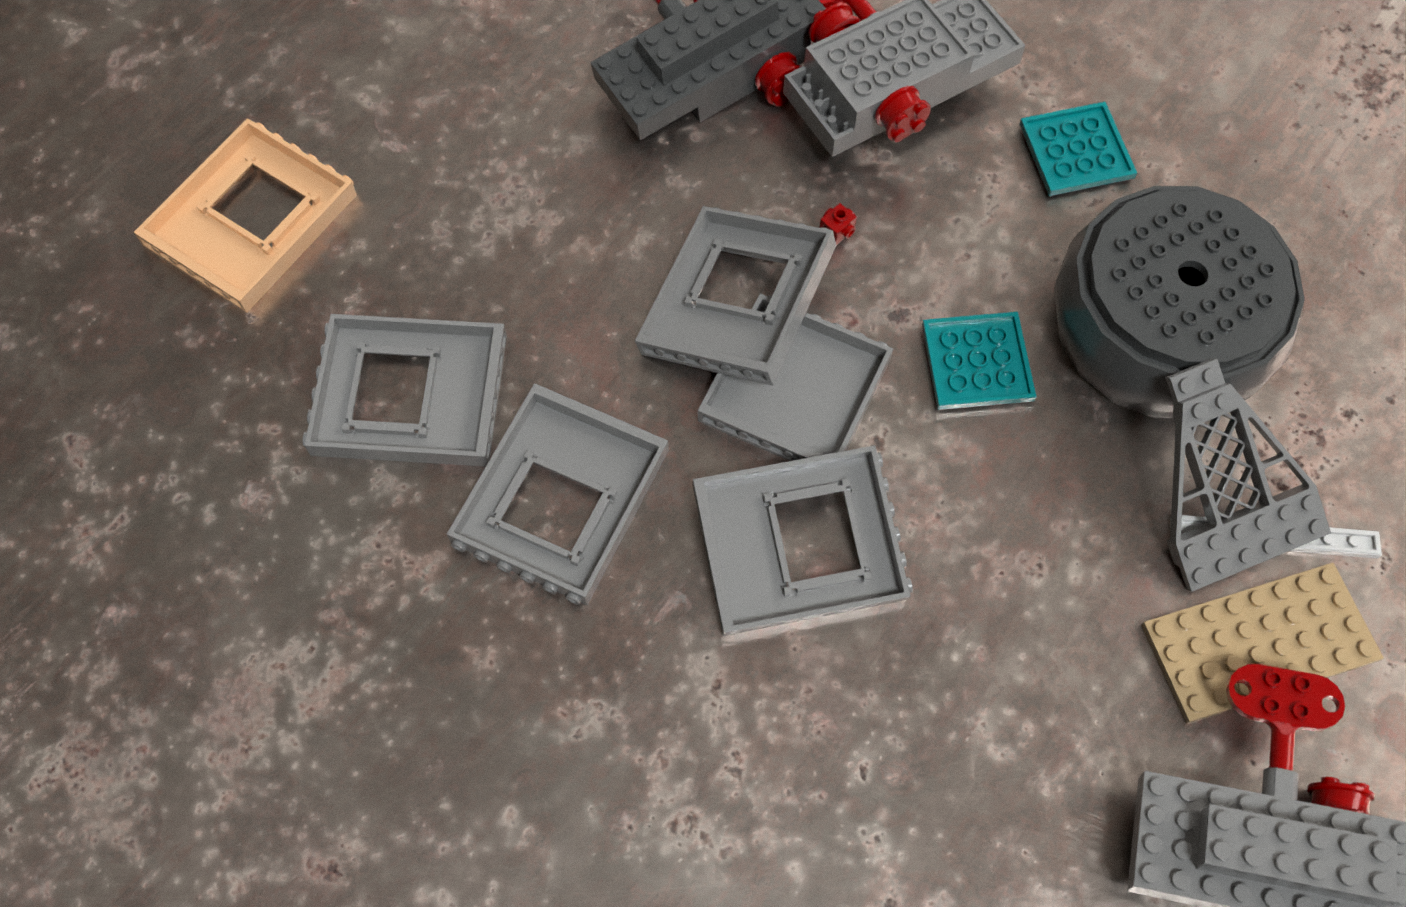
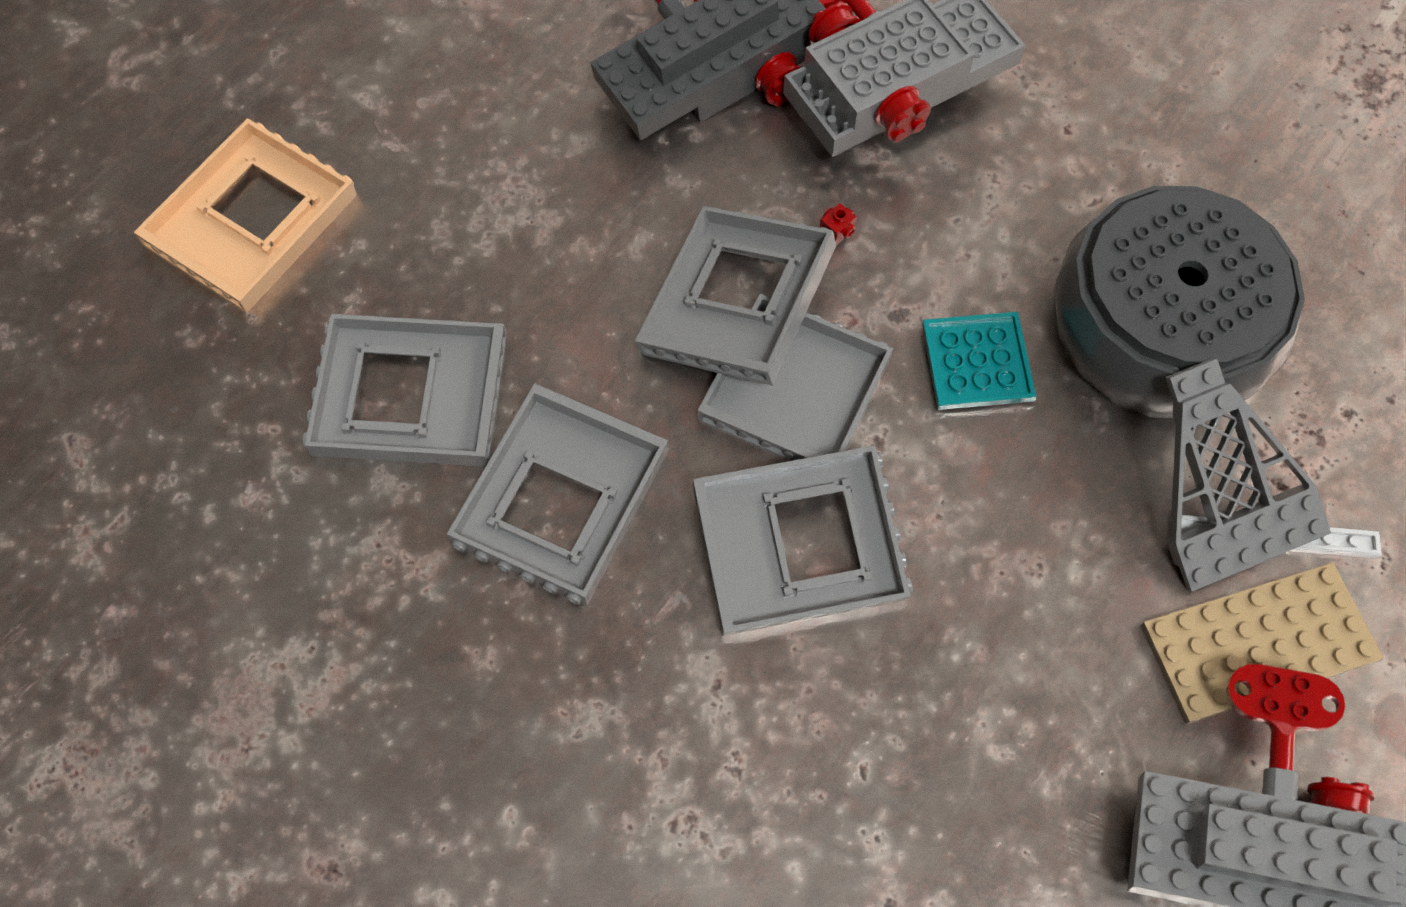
teal plate [1019,101,1137,196] -> none

